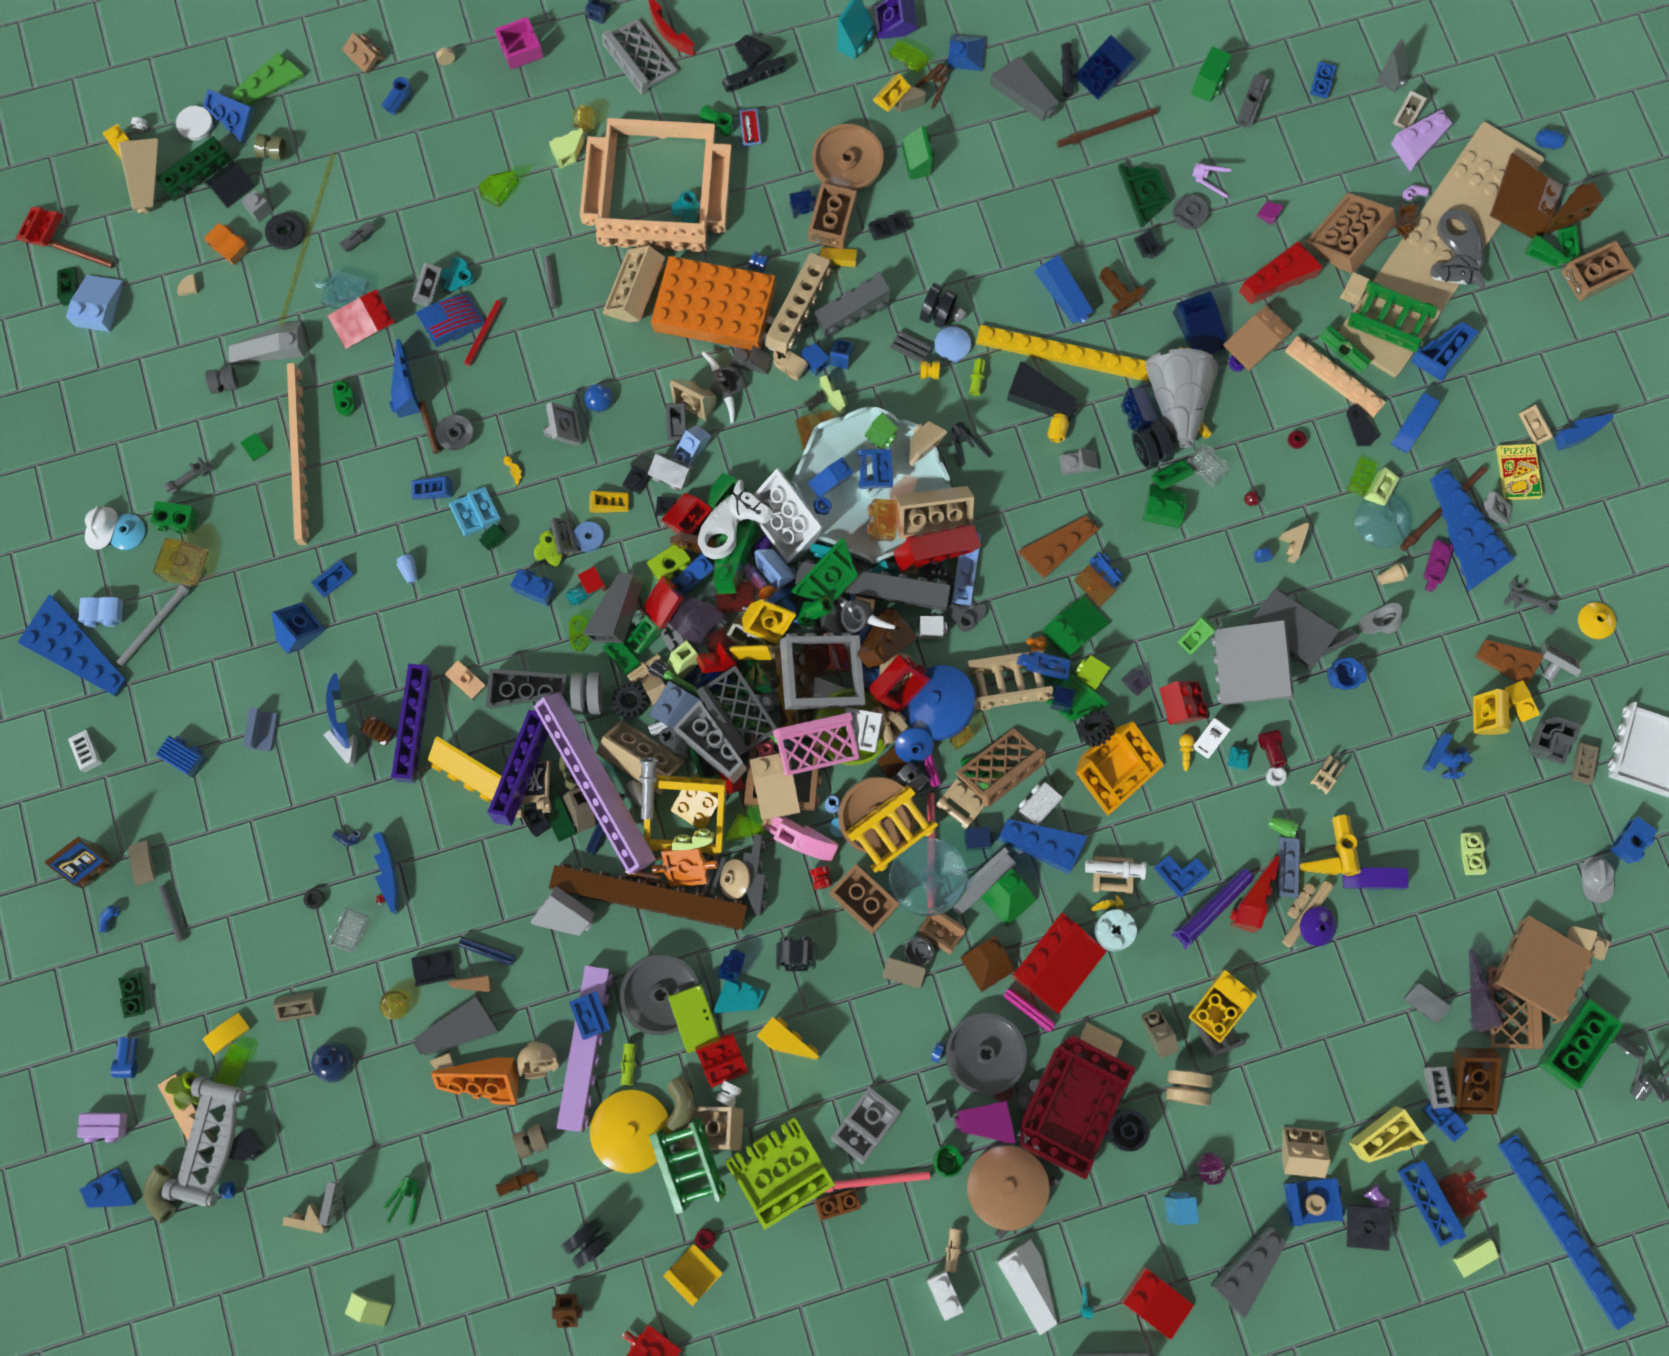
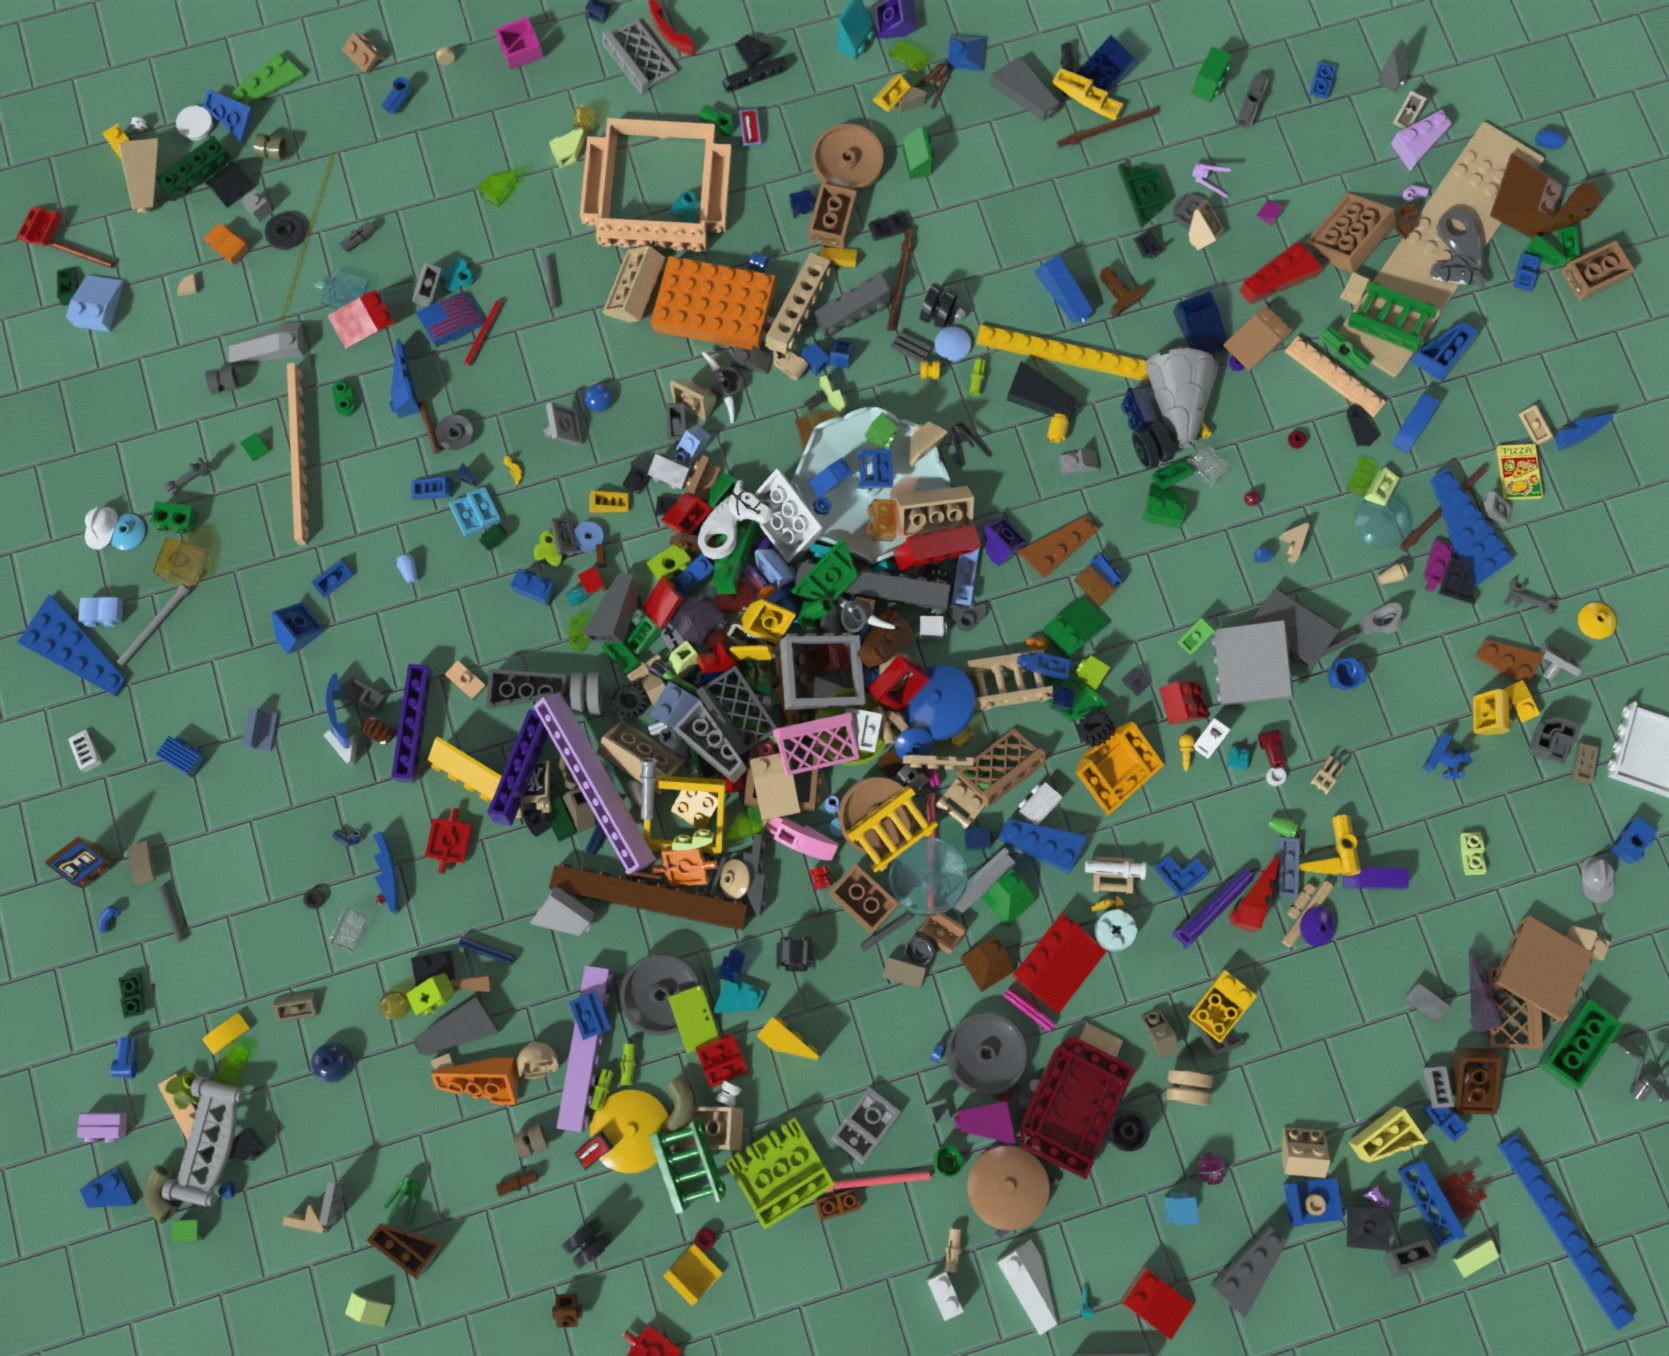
none -> bright green panel [172,1220,203,1242]
none -> dark grey slope [341,676,384,712]
none -> reddish brown wedge [366,1223,444,1280]
none -> lime brick [406,973,455,1016]
none -> red plate [424,808,473,875]
none -> dark blue slope [457,463,478,487]
none -> slope [574,1131,614,1170]
none -> lime axle [590,1069,614,1111]
none -> reddish brown tile [596,544,607,568]
none -> medium nougat bracket [686,455,720,502]
none -> dark grey bar [860,912,913,951]
none -> copper bar [887,229,913,331]
none -> tan wing [903,755,974,770]
none -> dark purple slope [984,516,1029,566]
none -> yellow slope [1053,68,1123,120]
none -> tan slope [1189,199,1225,250]
none -> dark grey brick [1385,1239,1437,1278]
none -> black wing [1438,557,1476,605]
none -> blue slope [1513,253,1540,292]

